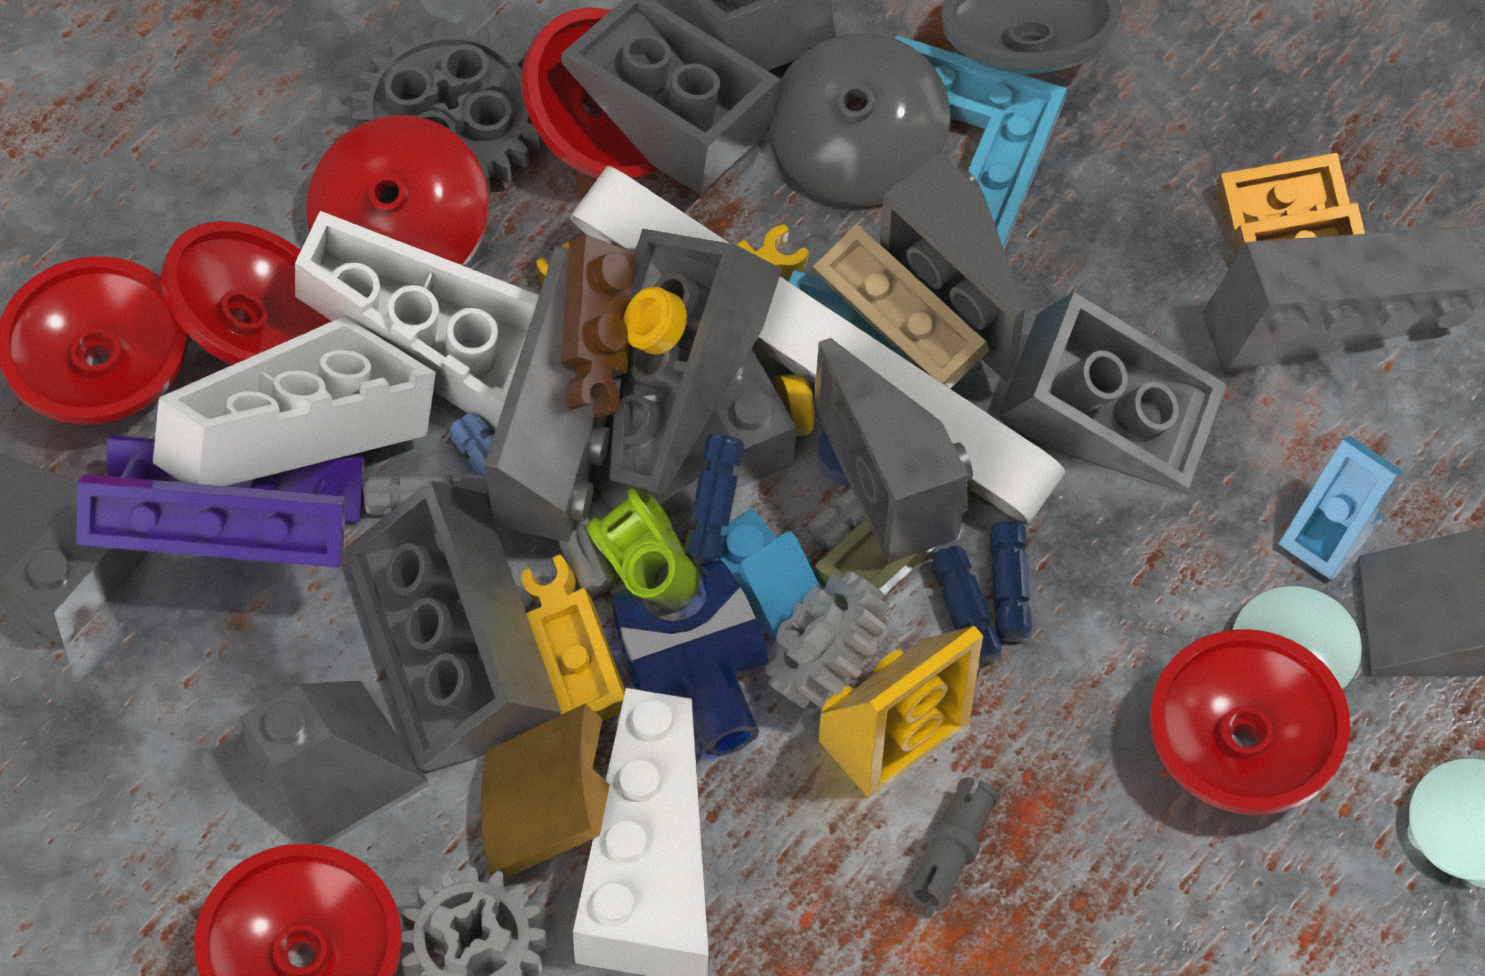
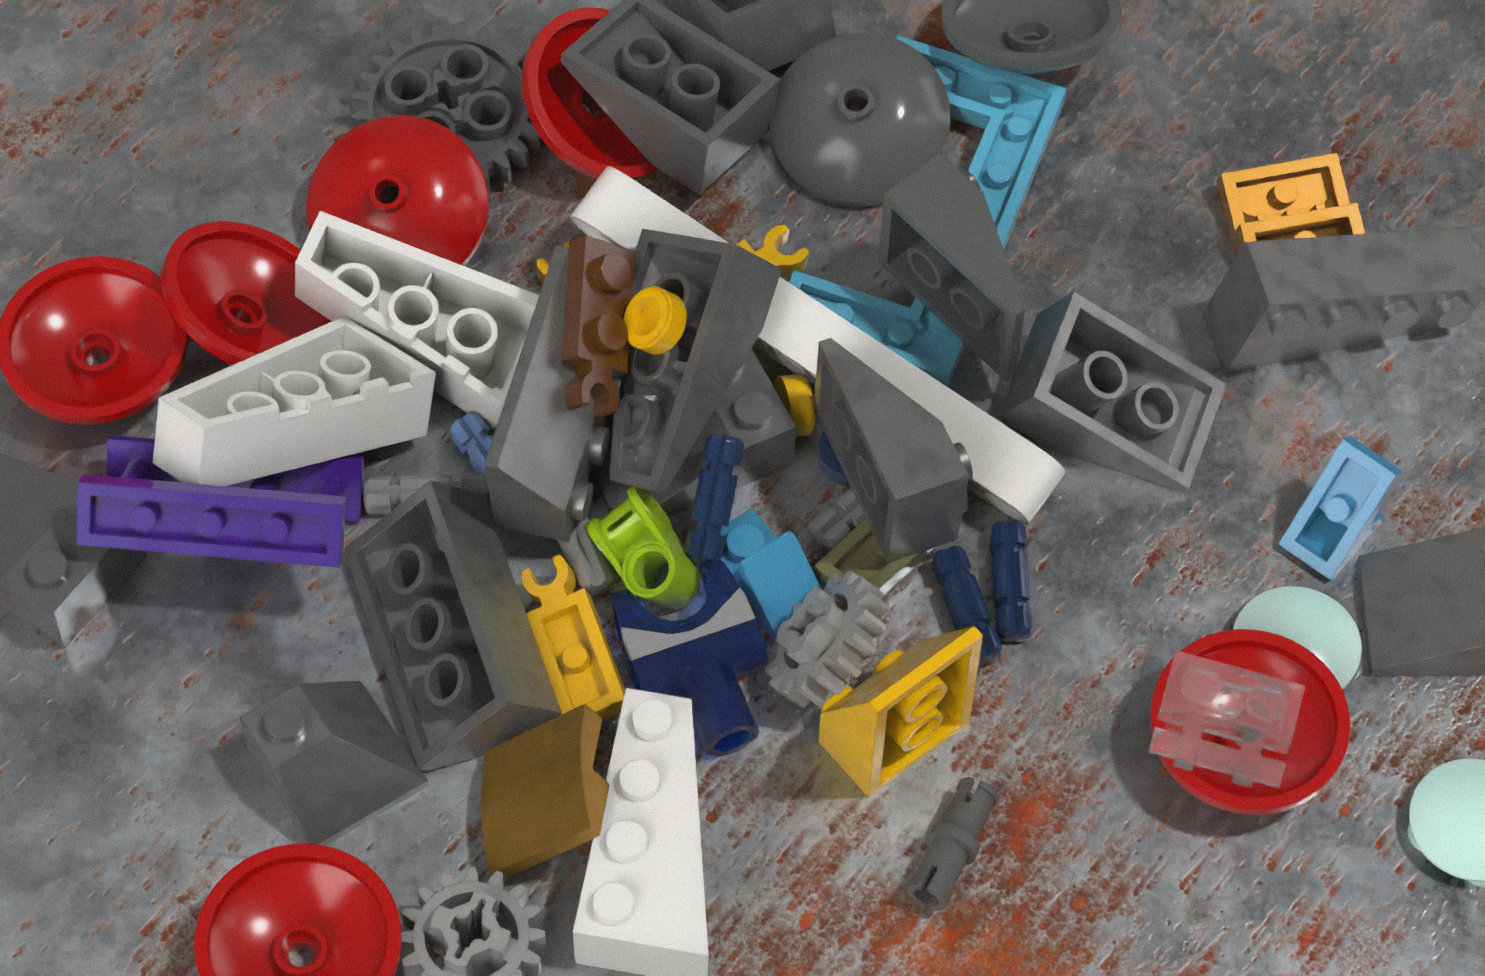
tan plate [812,224,990,389] -> none
none -> clear plate [1148,651,1305,788]

